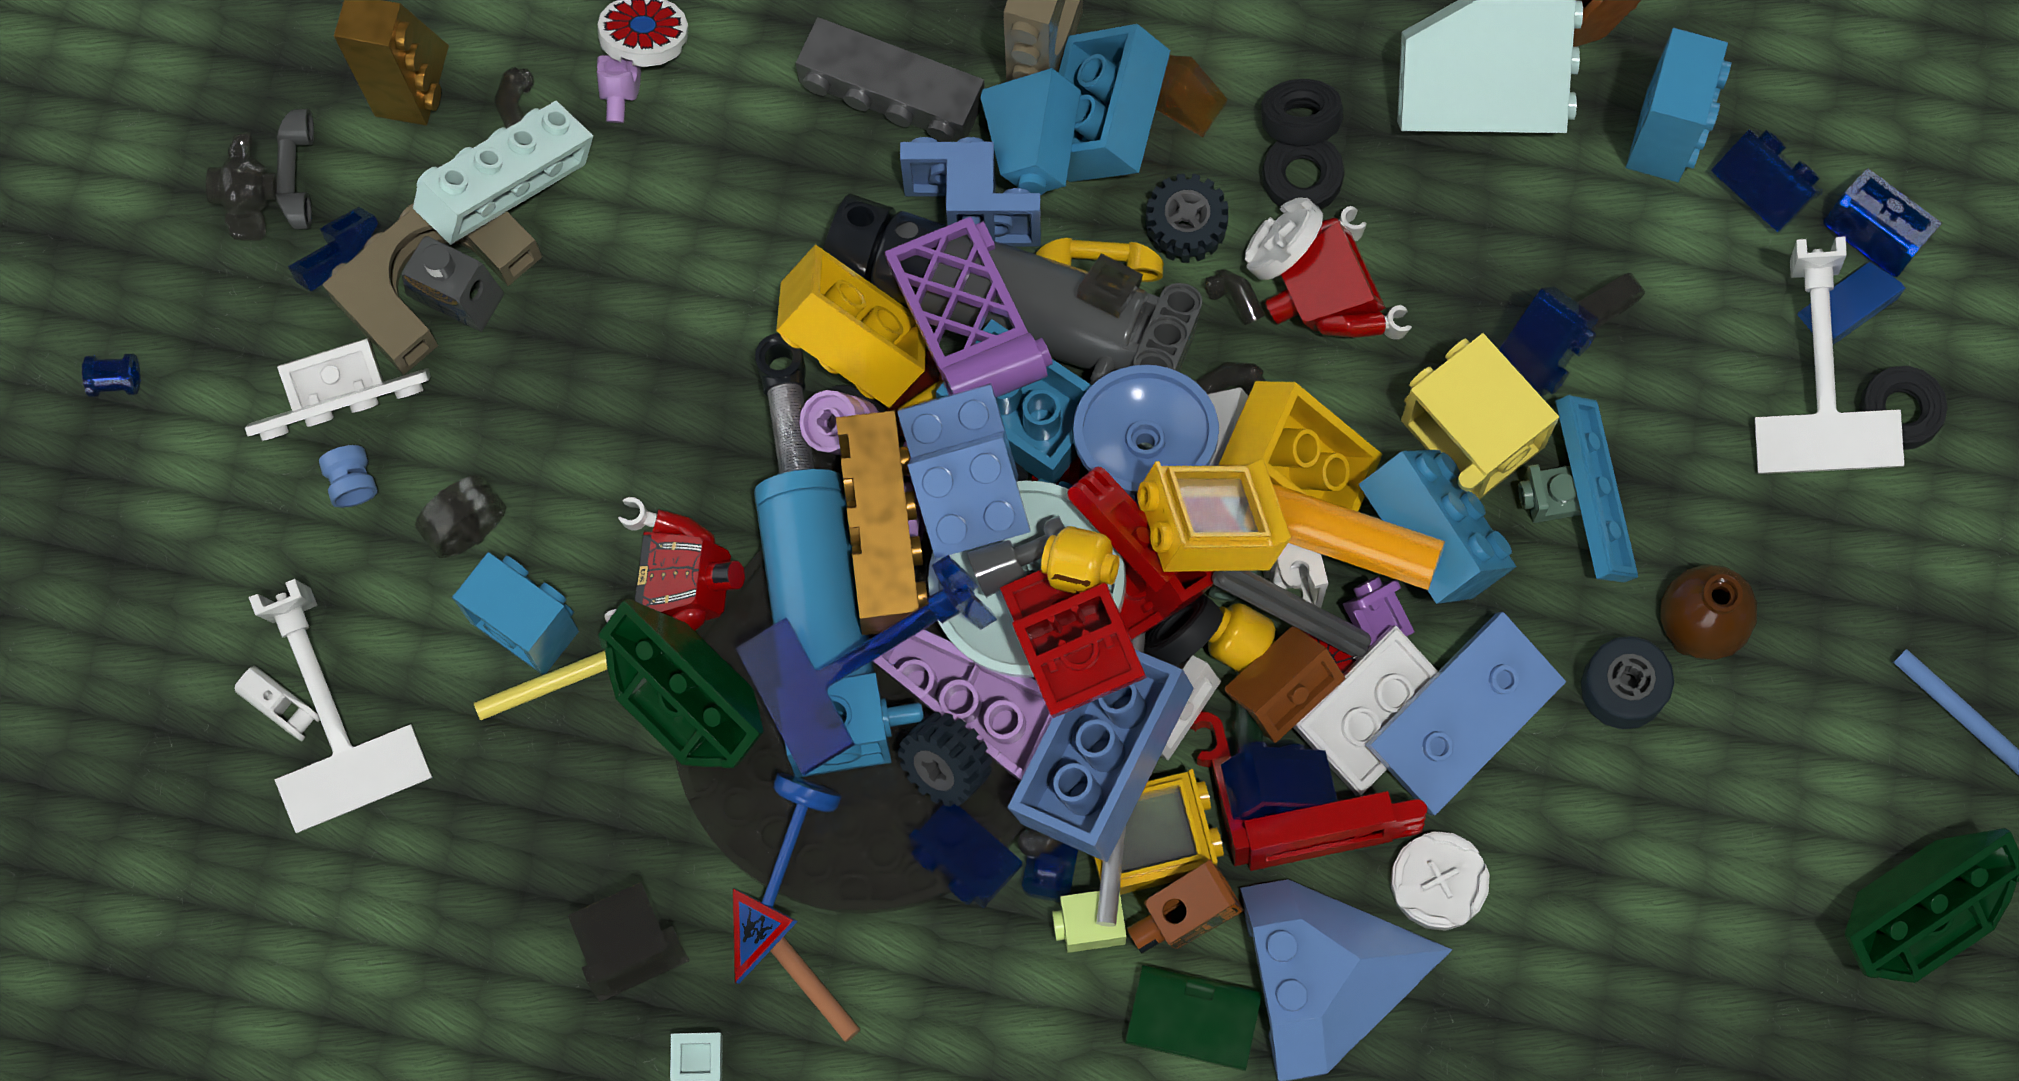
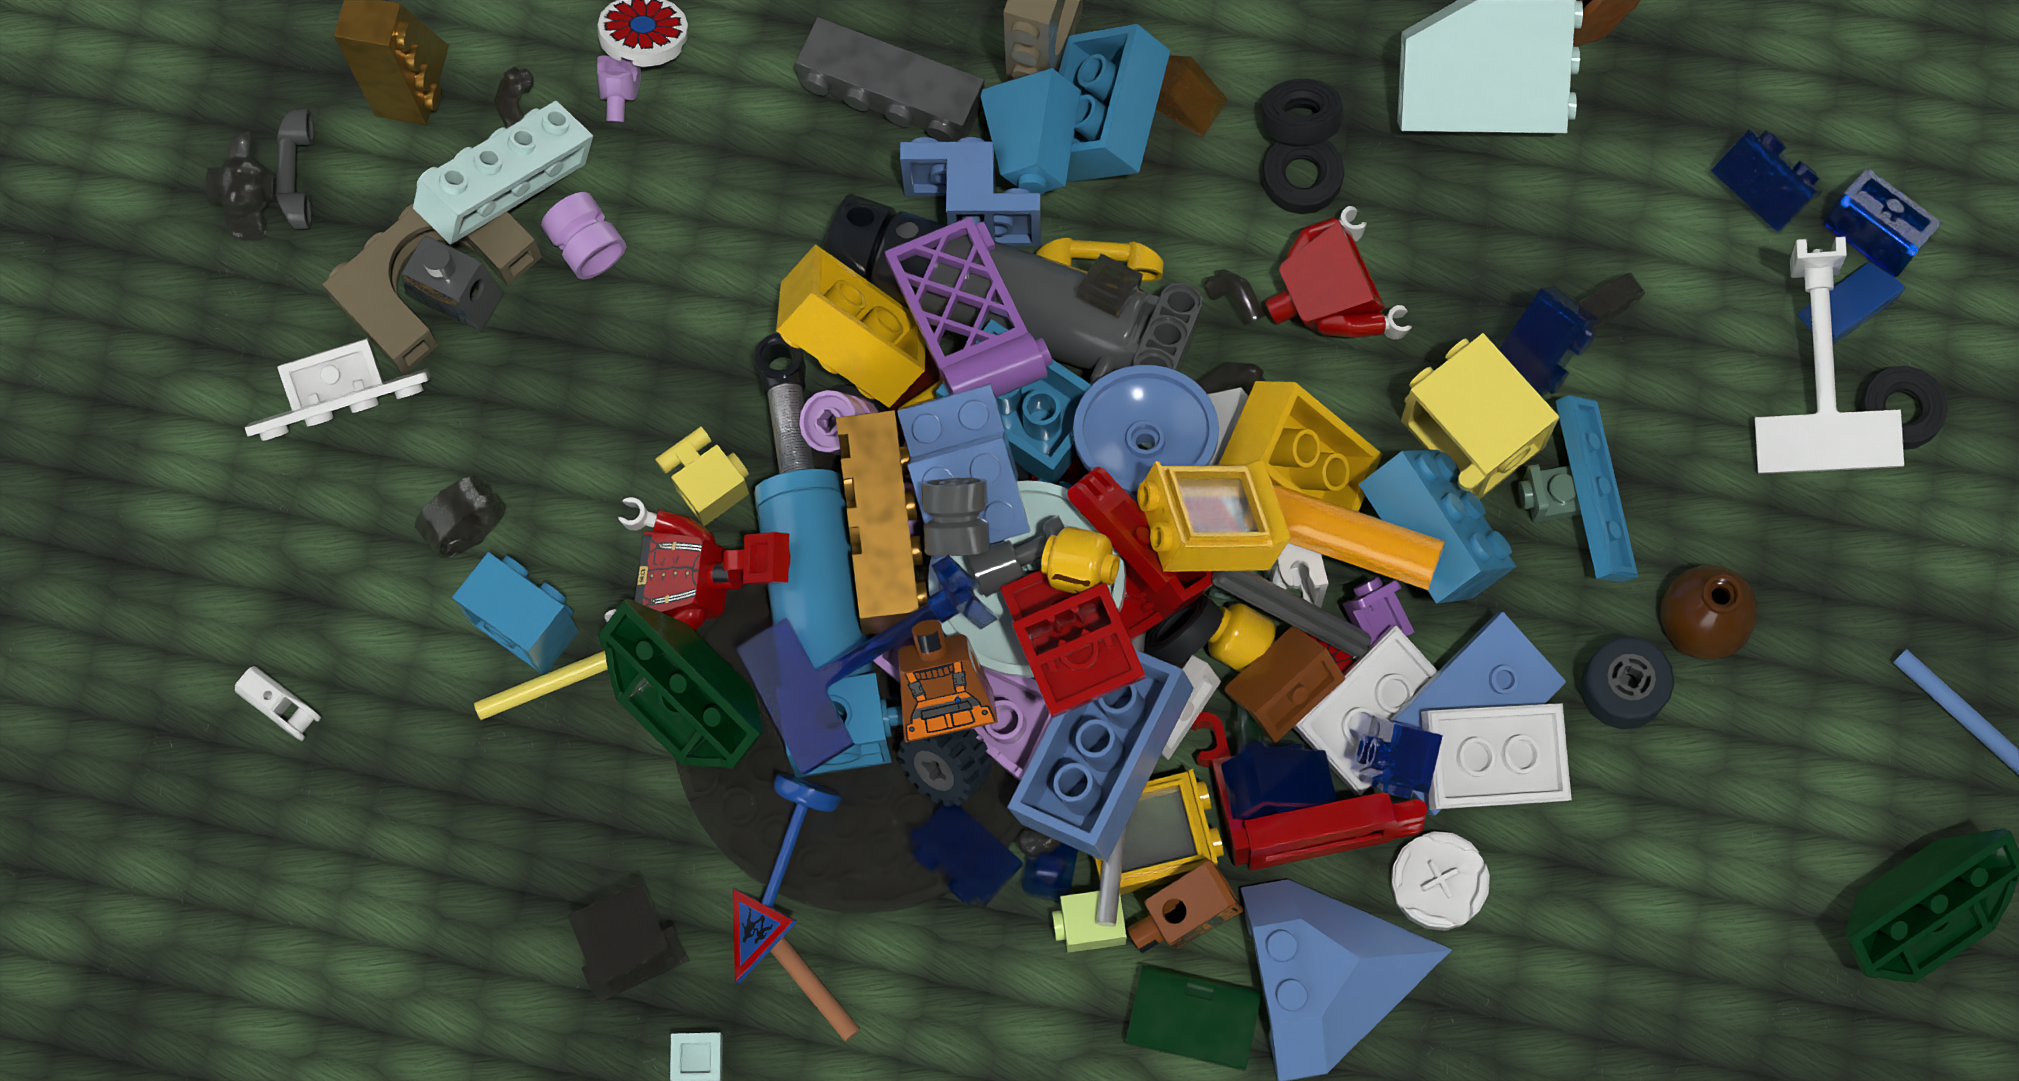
clear blue bush [82,353,141,397] -> none
white piece [249,579,433,833] -> none
clear blue slope [288,207,378,292] -> none
medium blue wheel [319,445,377,508] -> none
black wheel [1146,173,1229,263] -> none
white tile [1245,198,1323,280] -> none
dark azure brick [1625,28,1731,183] -> none
none -> lavender wheel [541,192,626,280]
none -> light yellow brick [655,426,749,526]
none -> red plate [723,532,791,585]
none -> torso [898,620,998,743]
none -> dark grey wheel [921,478,990,556]
none -> clear blue brick [1356,715,1443,799]
none -> white tile [1421,703,1572,810]

